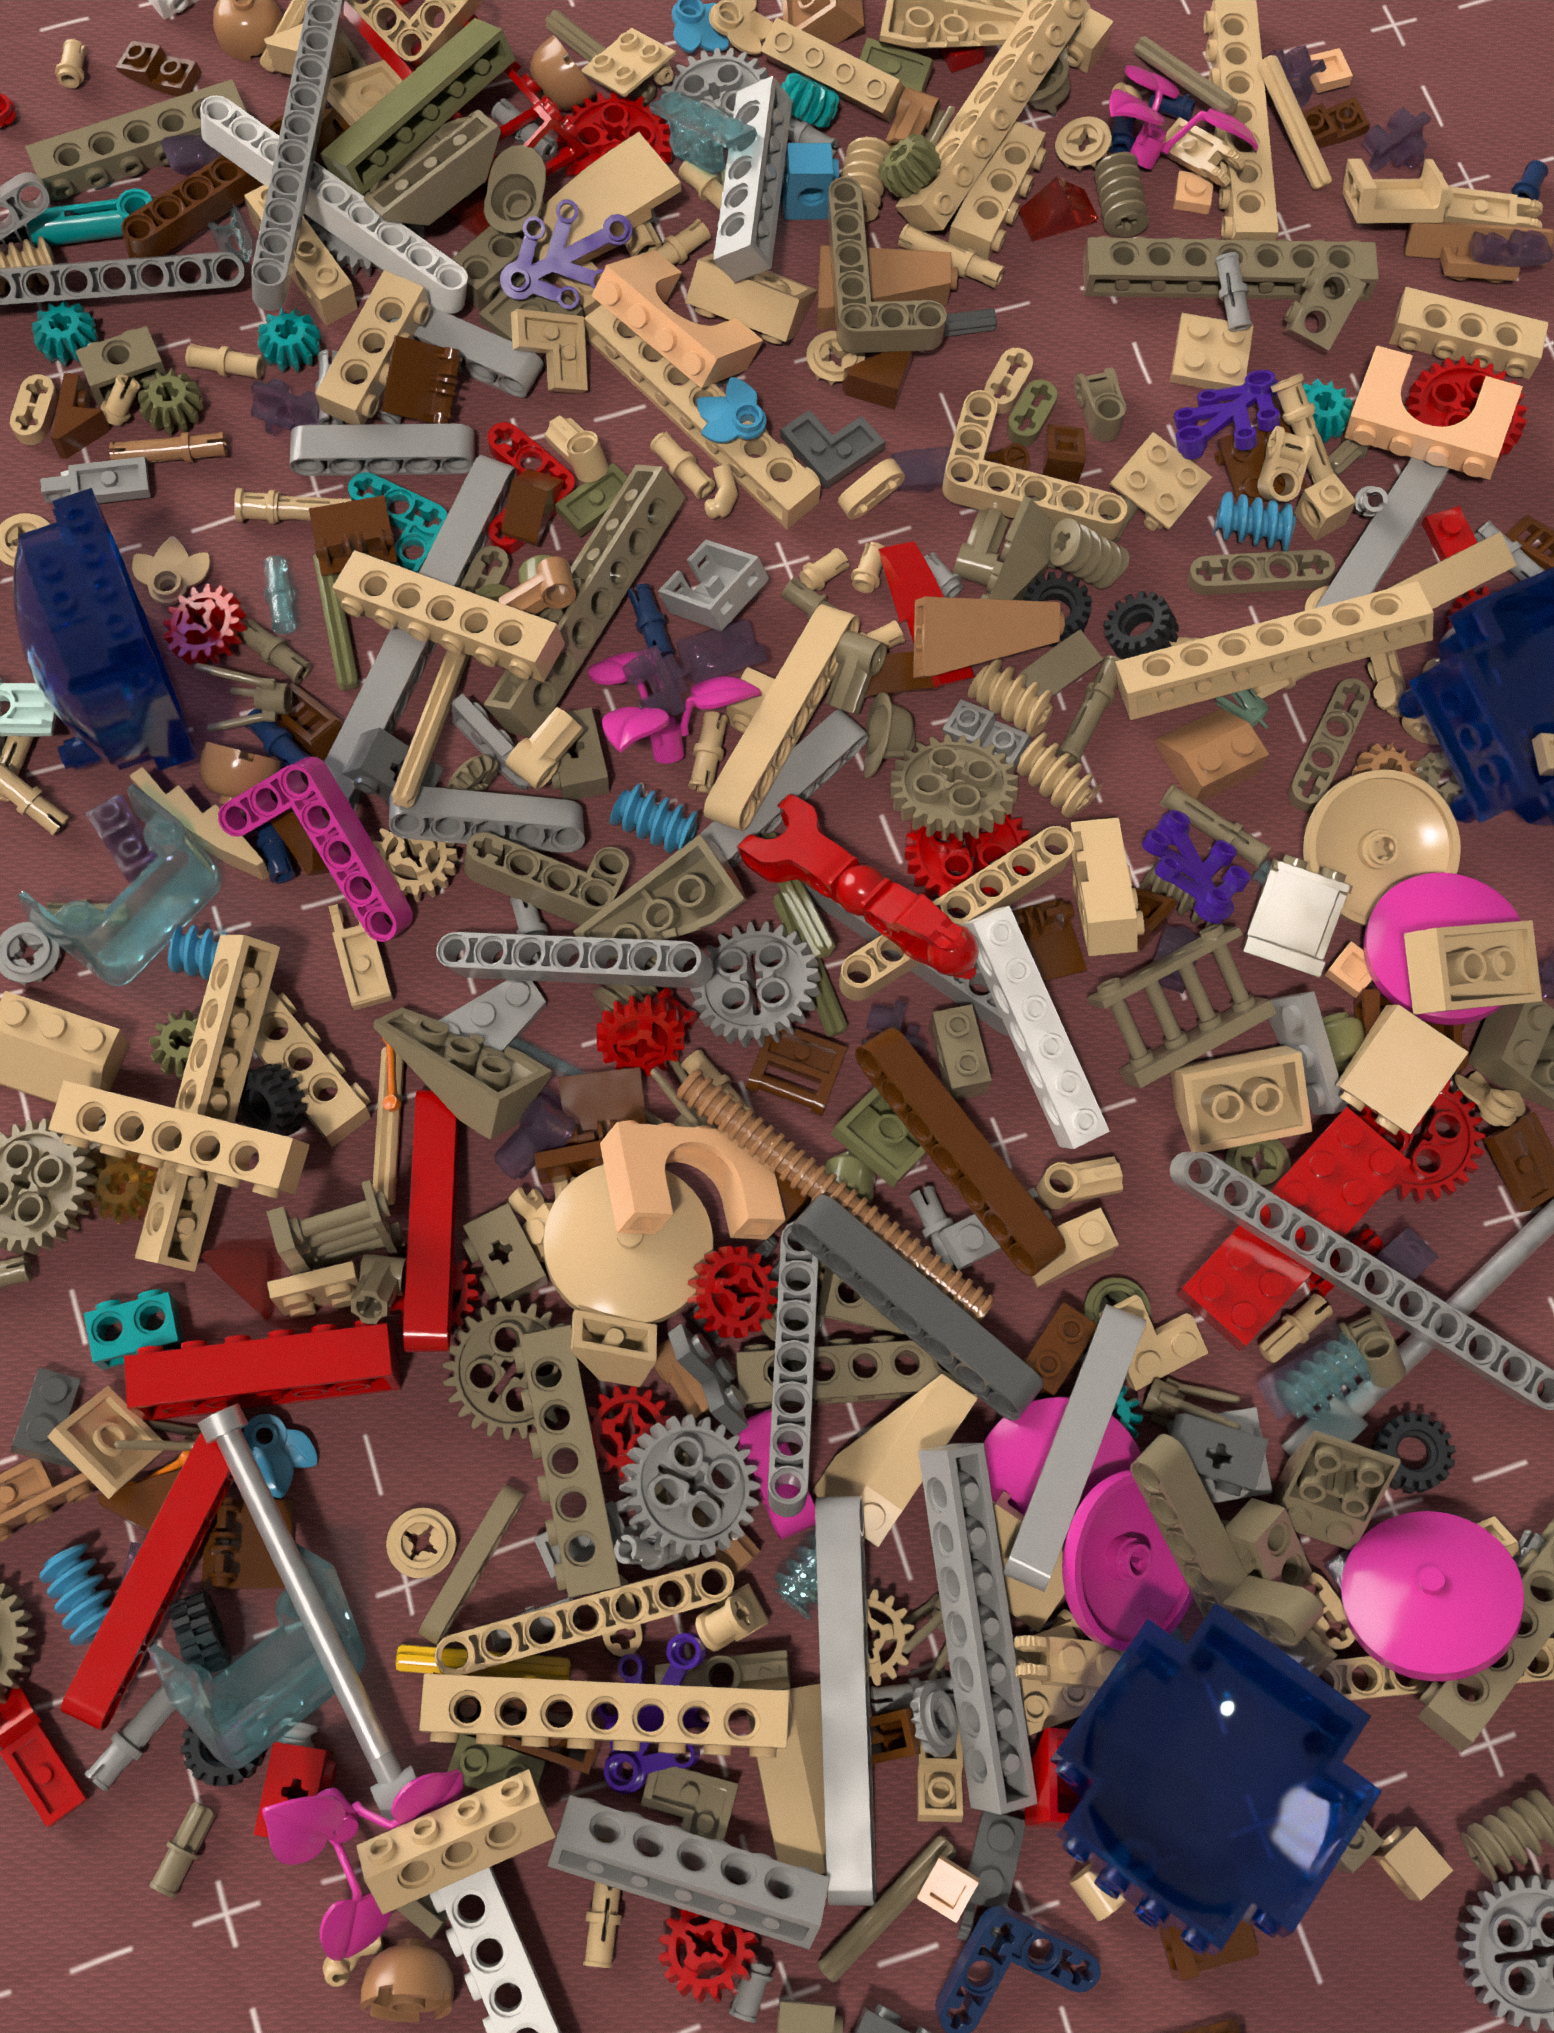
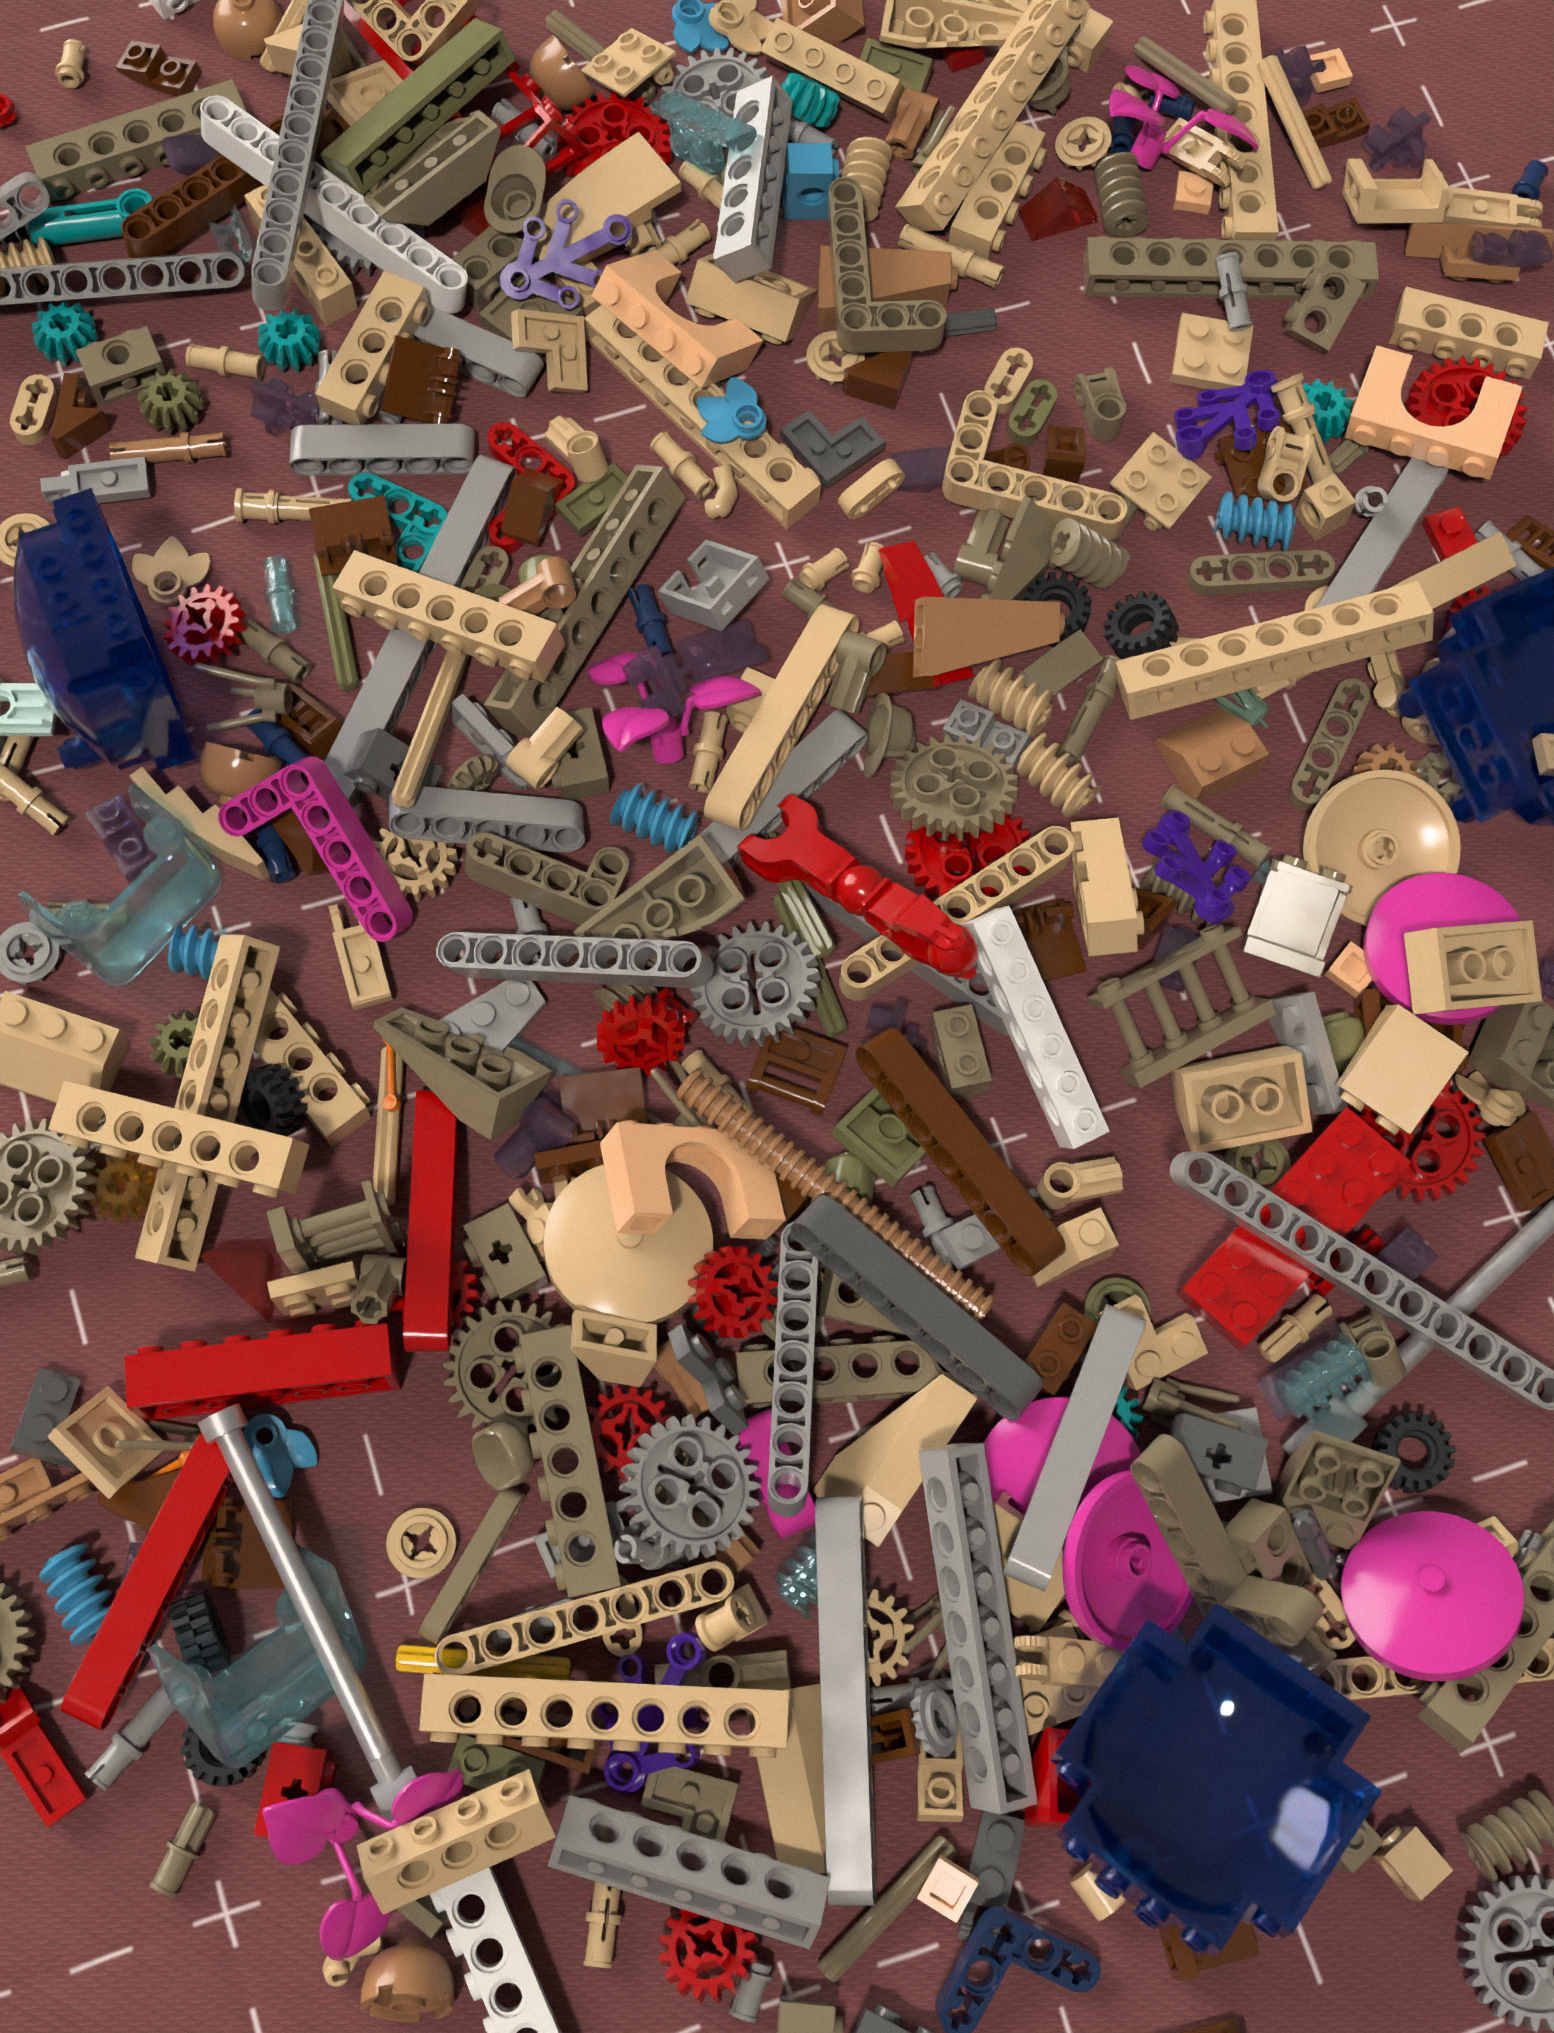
teal brick [84,1289,185,1370] -> none
tan pin [101,374,140,426] -> none
olive gear [878,133,941,198] -> none
none -> dark tan hair [472,1422,534,1491]
none -> dark grey axle [1291,1509,1338,1581]

